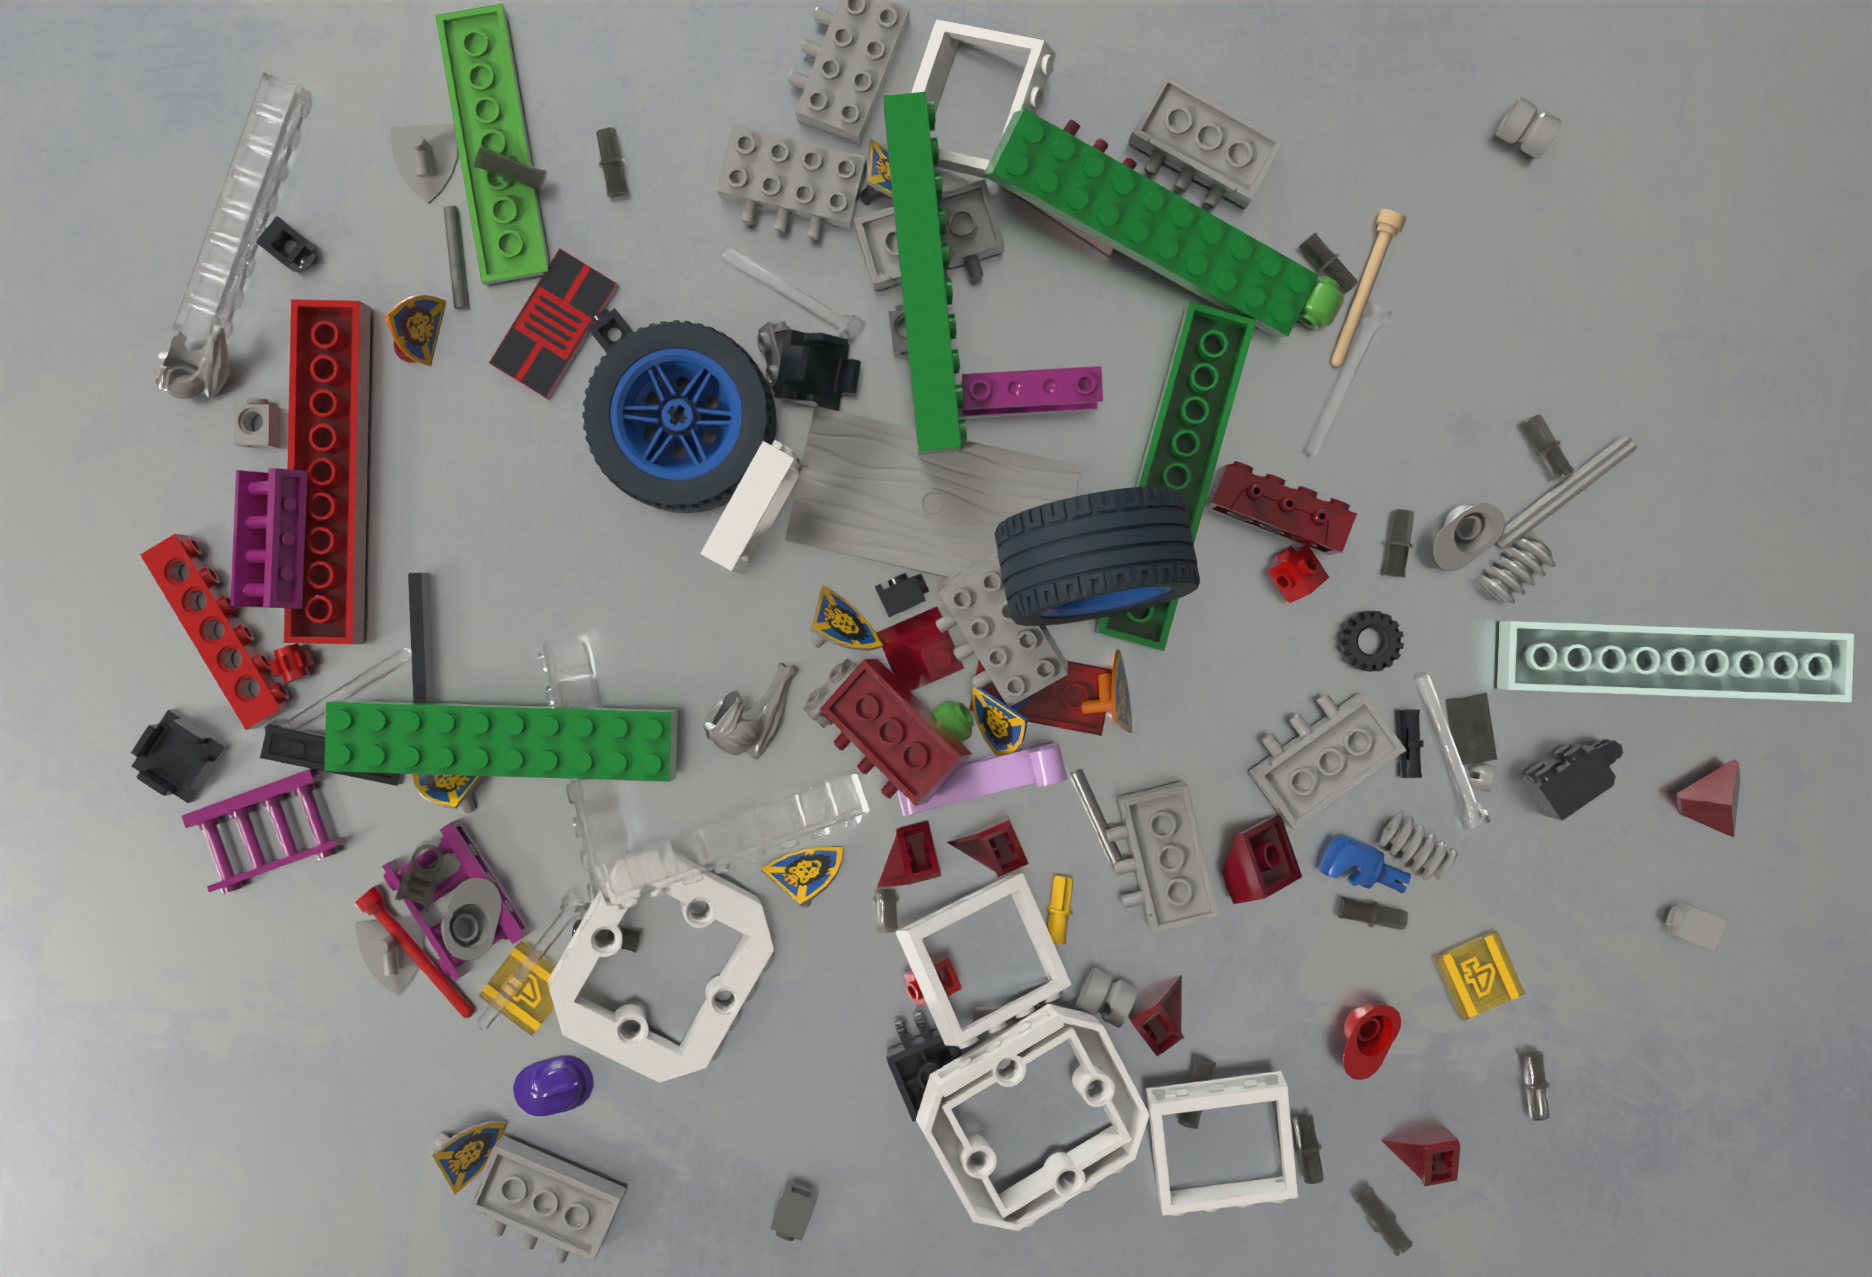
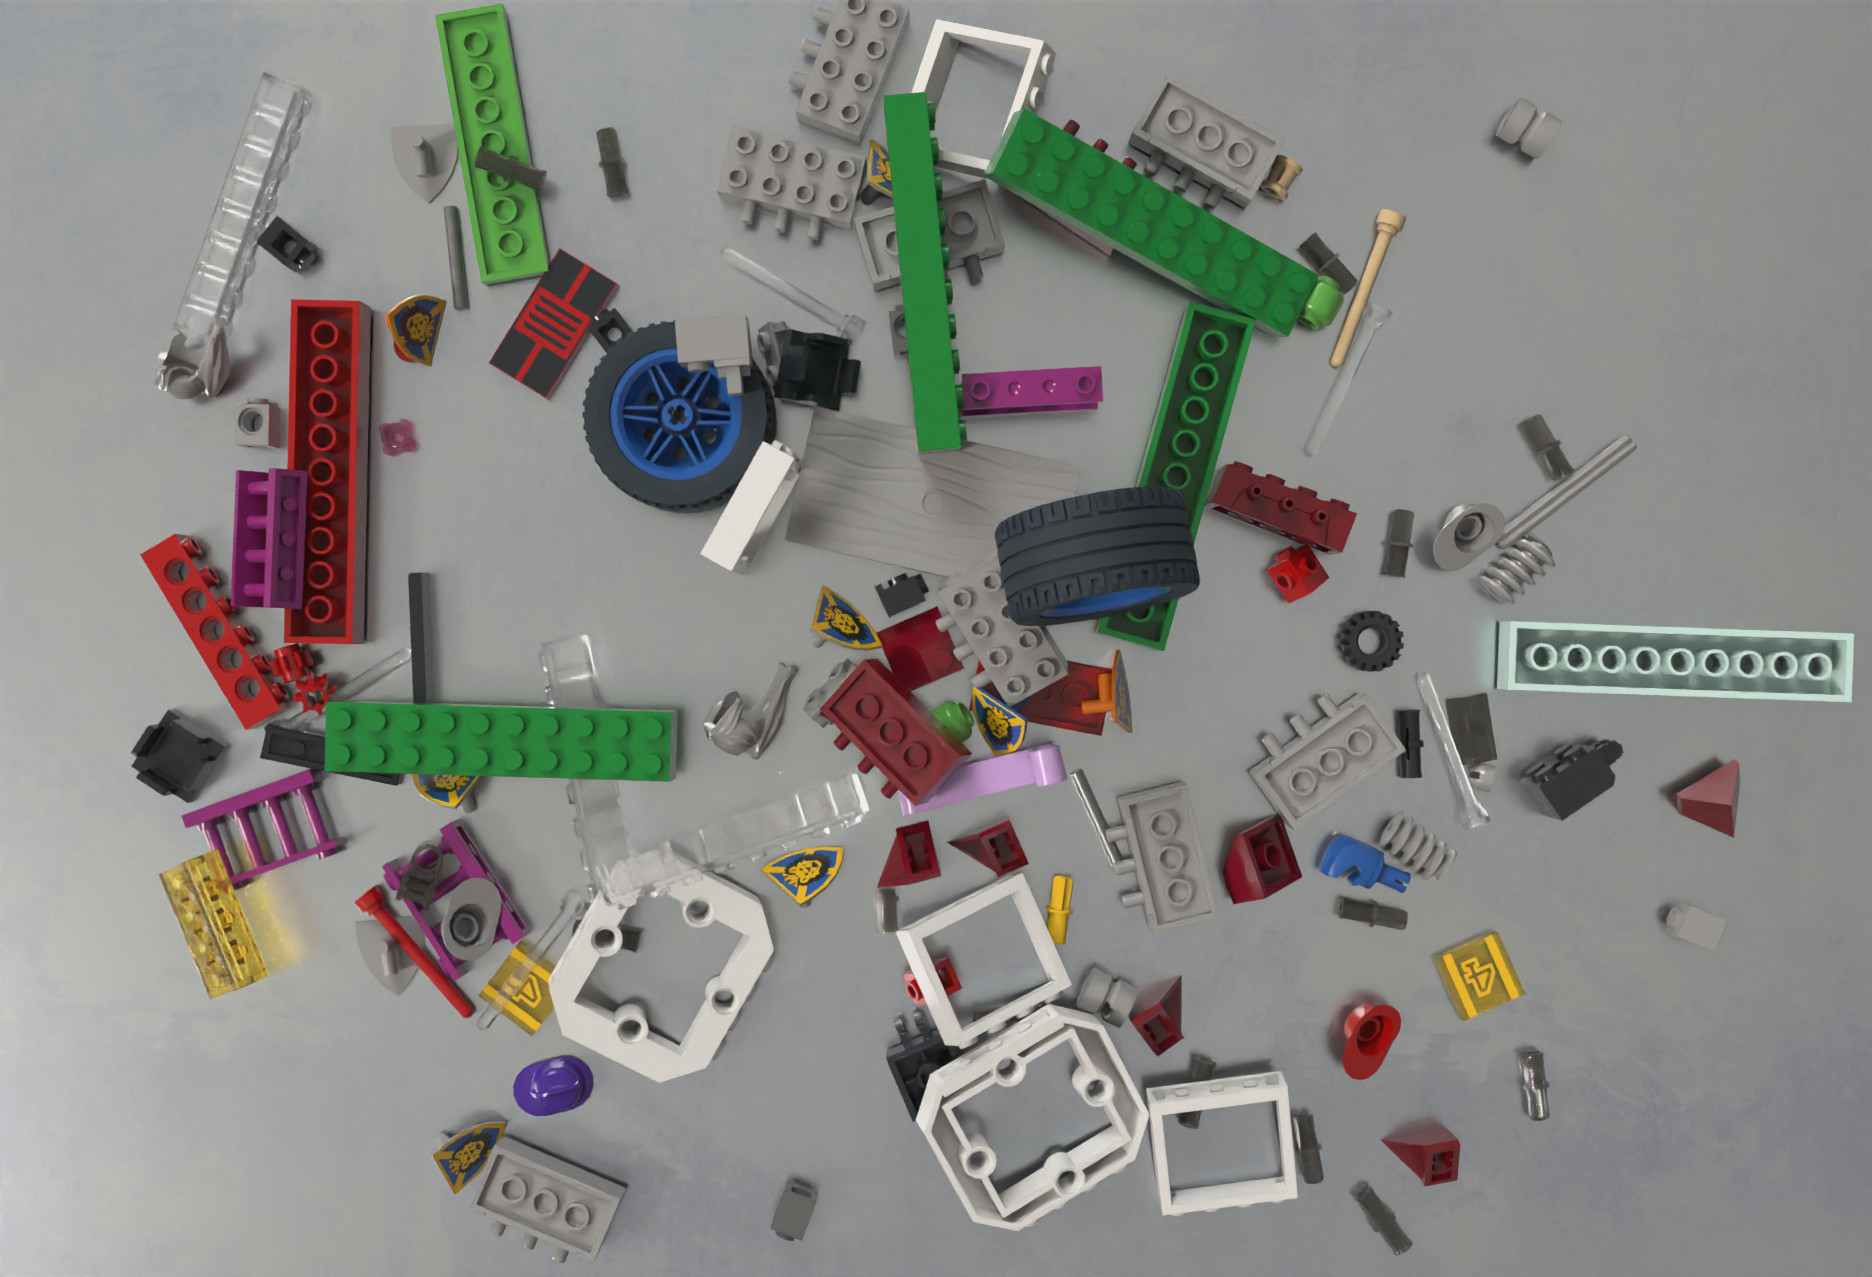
none -> clear yellow fence [159,849,269,999]
none -> red gear [293,671,337,715]
none -> clear pink plate [379,419,416,456]
none -> light grey hinge [675,315,753,396]
none -> tan bush [1260,155,1303,200]

